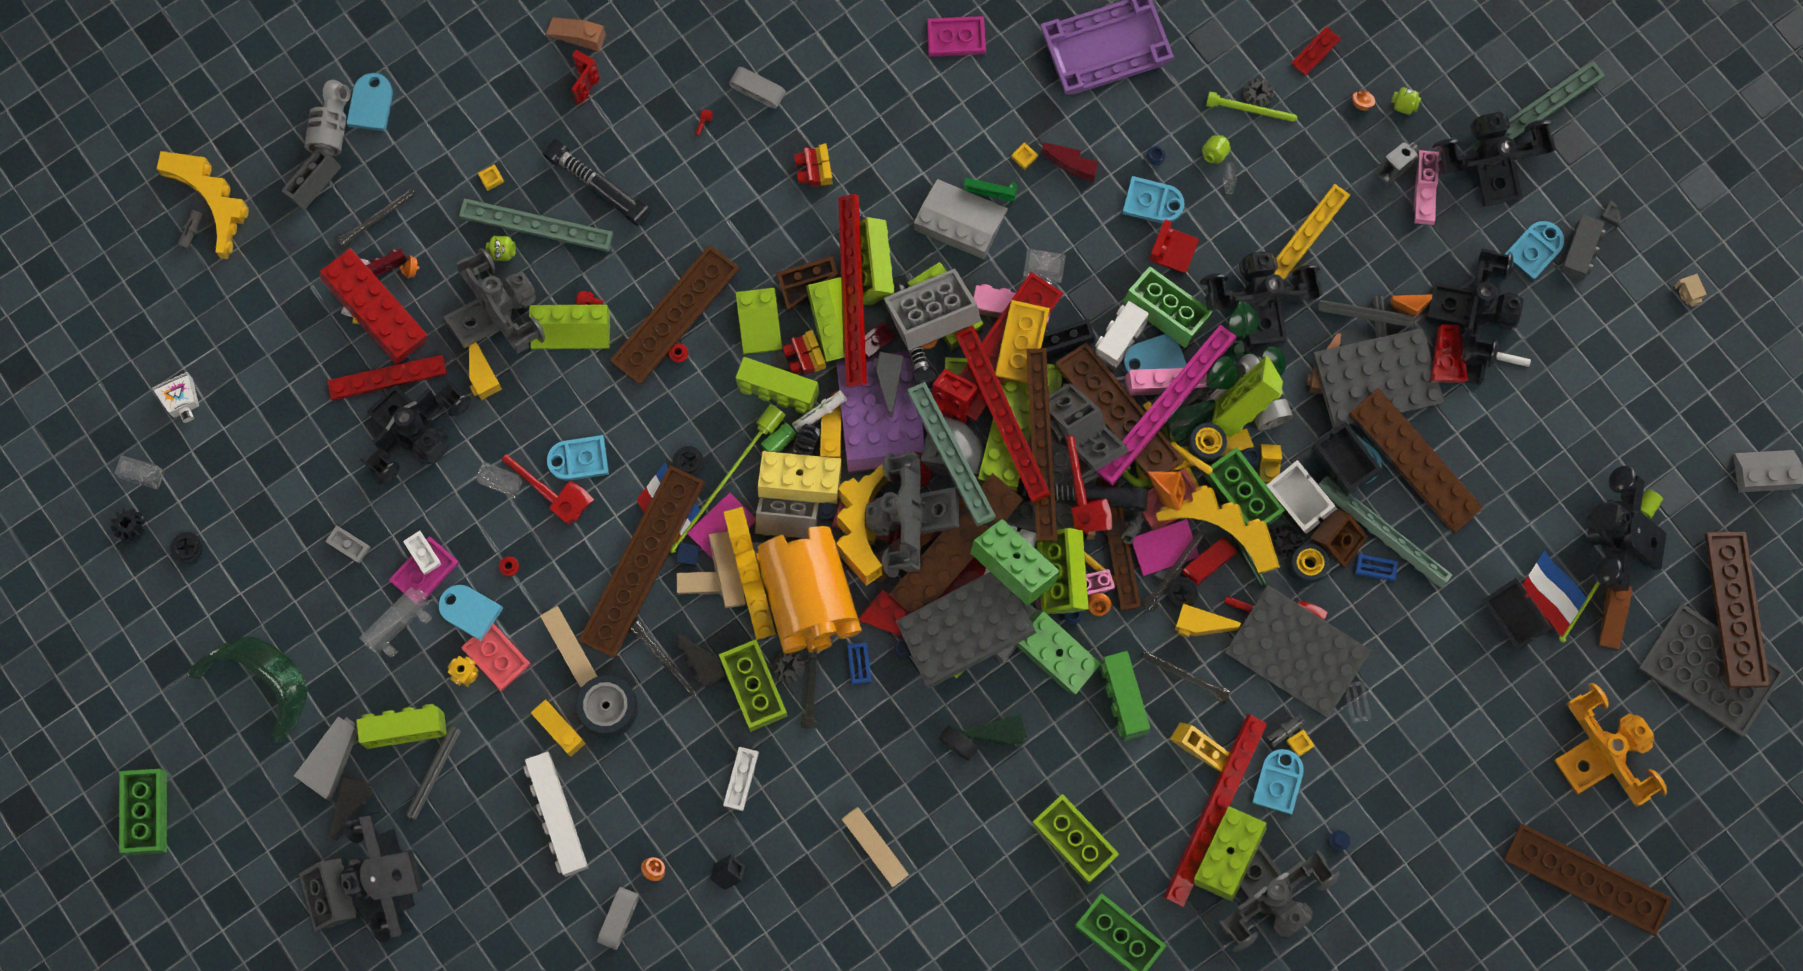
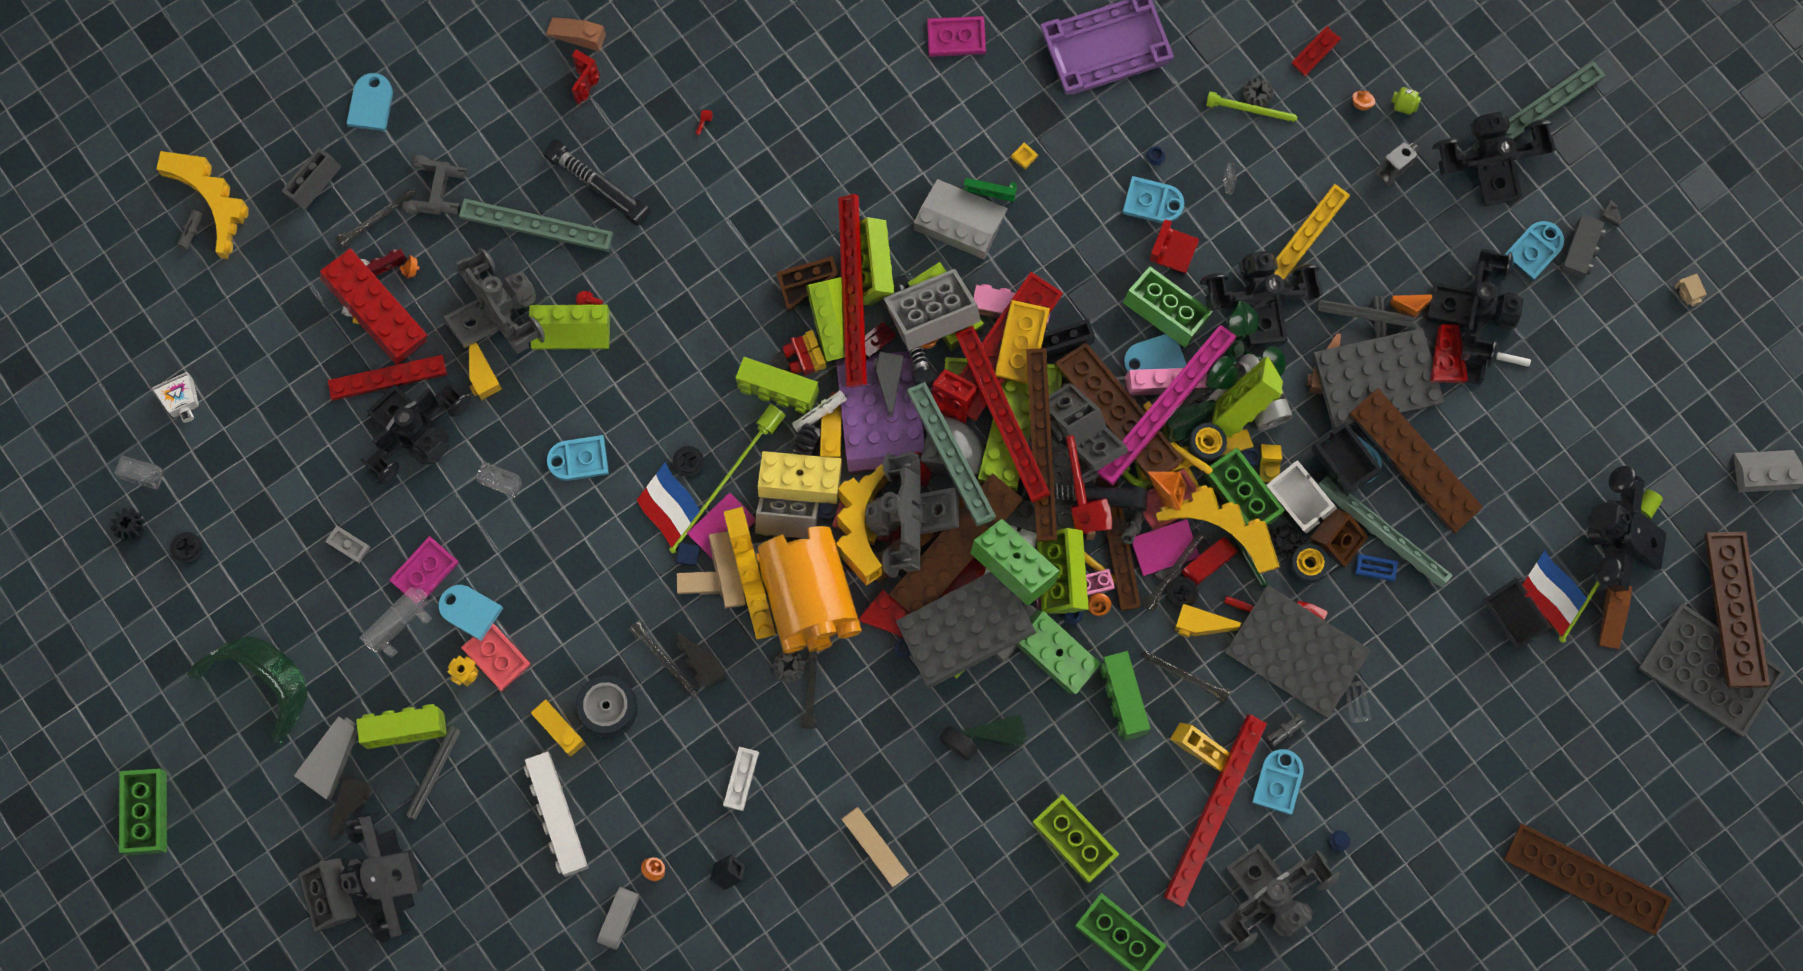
light grey cylinder [304,80,351,156] -> none
white plate [403,531,442,575] -> none
yellow tile [478,164,504,191] -> none
lime head [486,236,516,261] -> none
red plate [499,556,519,577] -> none
red piece [502,454,594,525] -> none
tan slope [540,606,598,688] -> none
reddish brown plate [579,465,706,659] -> none
reddish brown plate [610,245,740,386] -> none
red plate [669,343,688,363] -> none
lime brick [719,639,788,732] -> none
light grey beam [729,67,786,109] -> none
lime slope [736,288,782,355] -> none
bright green piece [760,423,797,453] -> none
red hips [794,144,833,187] -> none
blue tile [847,642,872,685] -> none
clear brick [1023,249,1066,284] -> none
dark red slope [1042,142,1098,182] -> none
white piece [1094,301,1149,372] -> none
lime brick [1194,806,1266,902] -> none
lime head [1202,135,1231,164] -> none
yellow tile [1286,729,1315,757] -> none
bright pink slope [1414,150,1439,225] -> none
light orange piece [1554,683,1667,807] -> none
none -> dark grey connector [401,155,468,215]

